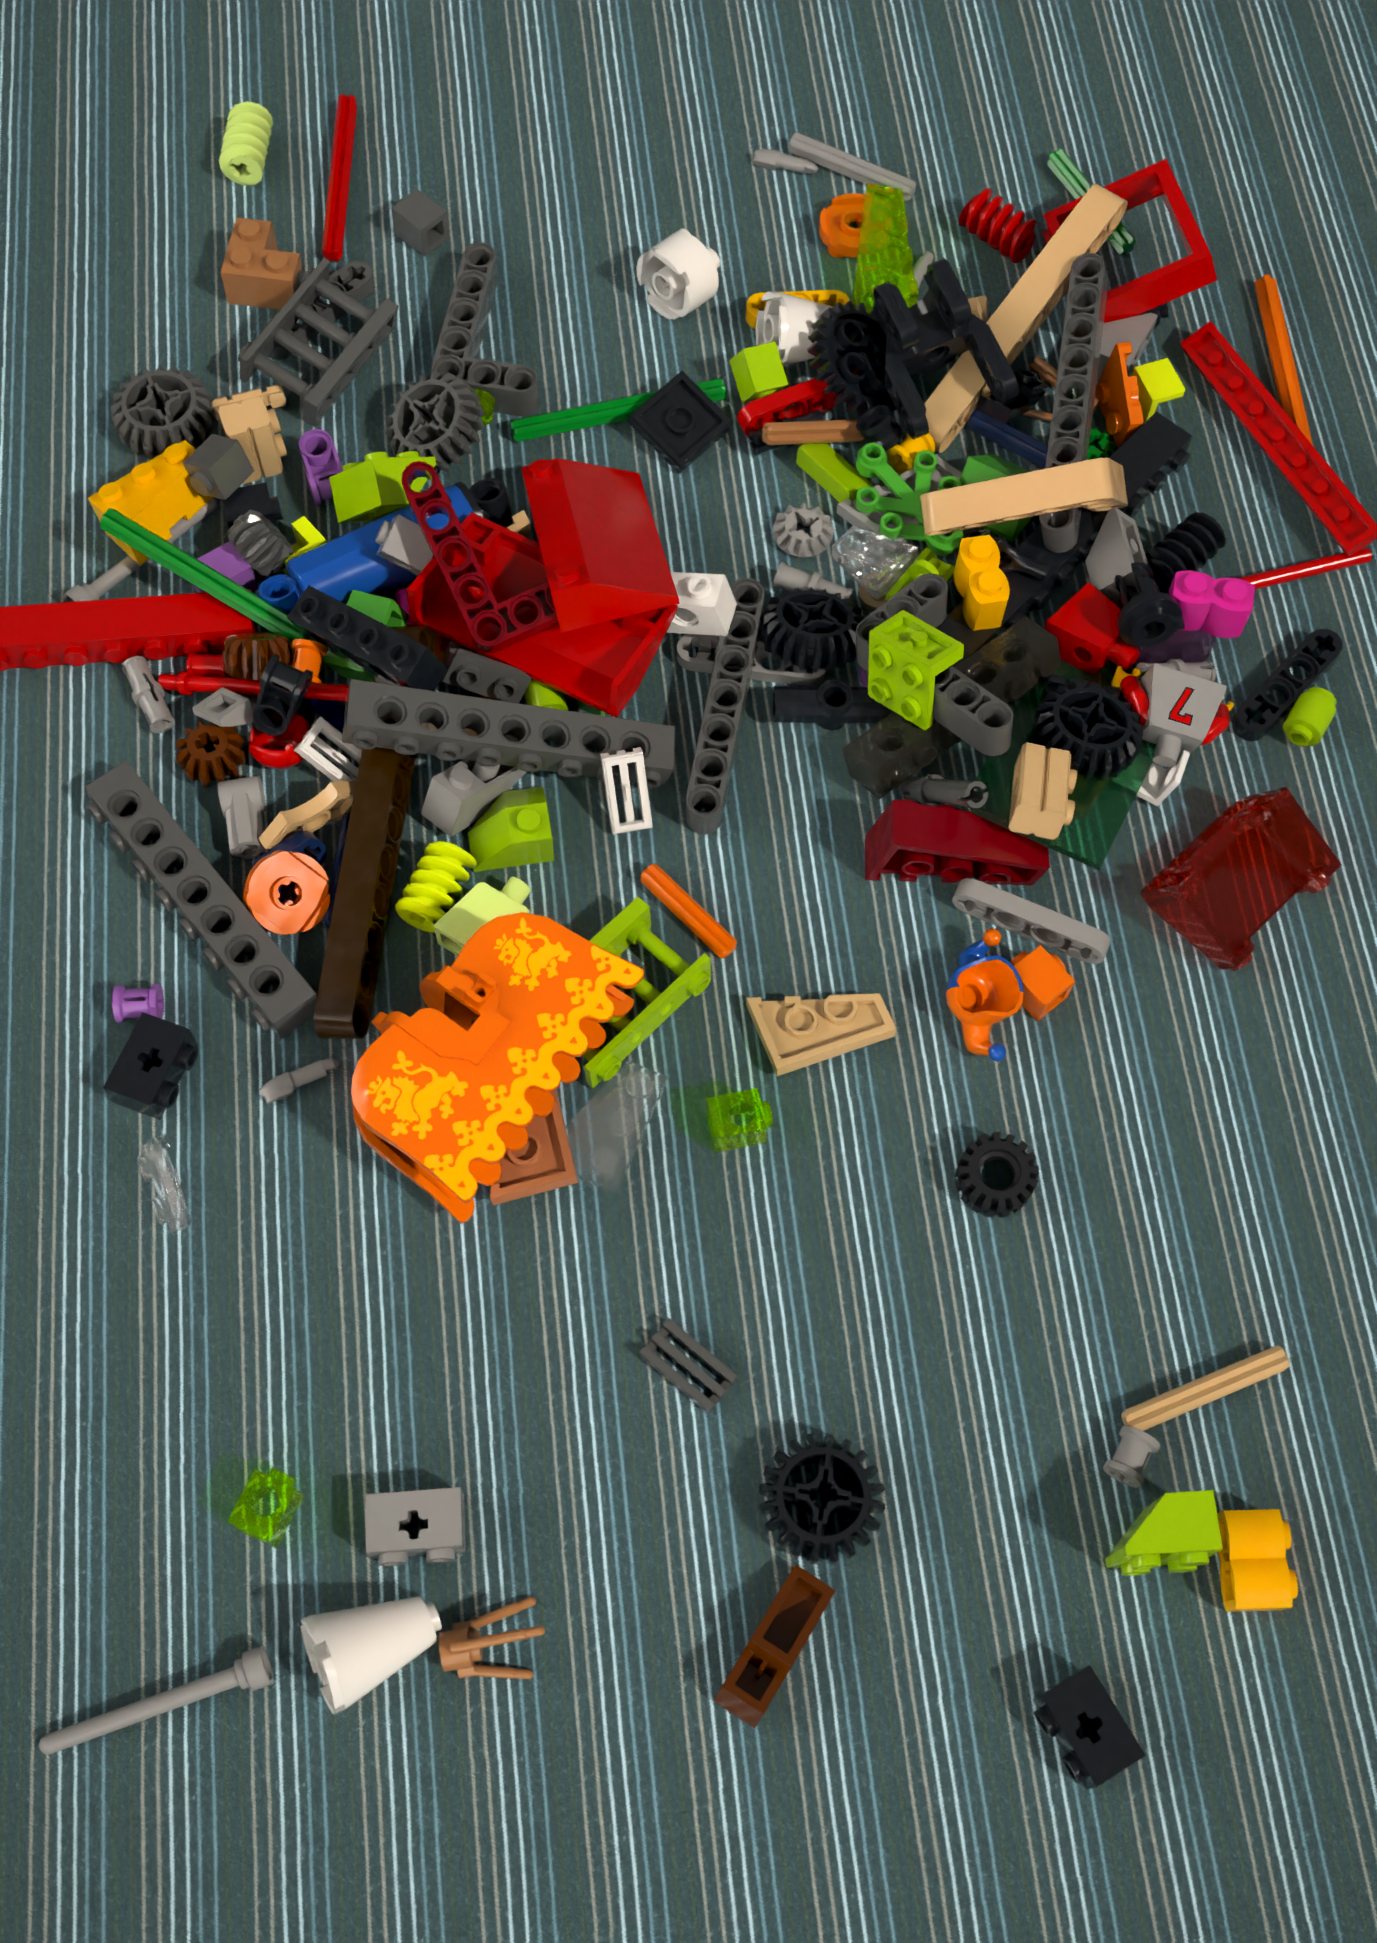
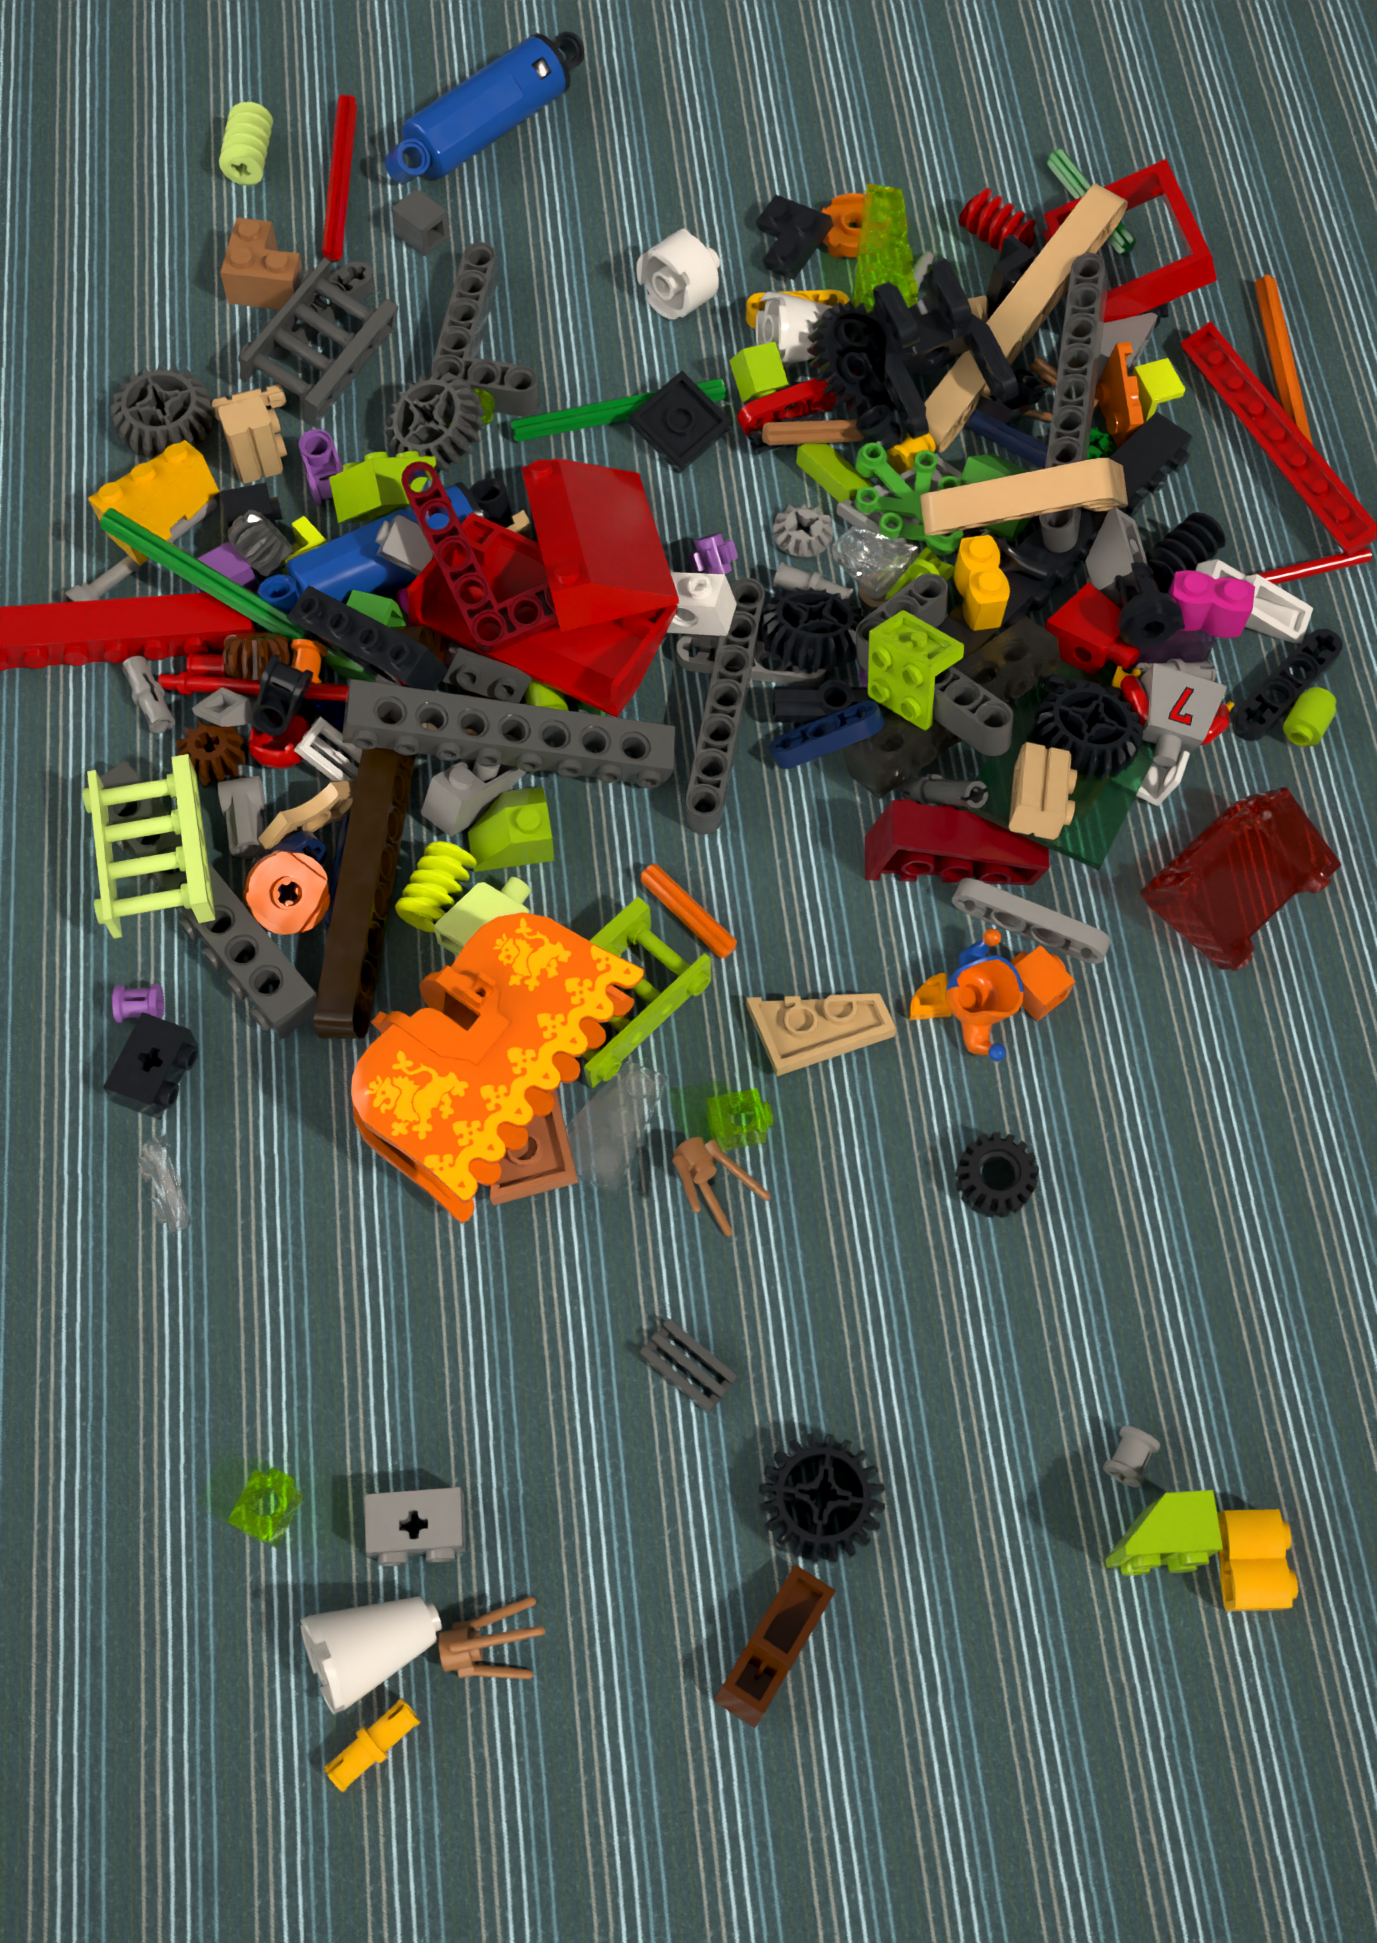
light grey piece [39,1646,274,1755] -> none
dark grey brick [183,434,254,500] -> none
light grey piece [259,1058,339,1104] -> none
white tile [600,747,653,834] -> none
light grey piece [753,149,818,174] -> none
light grey axle [788,132,916,201] -> none
black brick [1033,1665,1146,1789] -> none
tan axle [1121,1346,1290,1431] -> none
none -> yellowish green fence [82,754,216,938]
none -> yellow pin [324,1698,421,1792]
none -> blue piece [385,31,585,183]
none -> medium nougat plant [672,1137,770,1236]
none -> medium lavender gear [688,533,738,574]
none -> black plate [755,194,834,280]
none -> dark blue beam [769,701,885,769]
none -> light orange tile [909,973,952,1020]
none -> black bracket [986,234,1036,320]
none -> white slope [1196,559,1313,644]

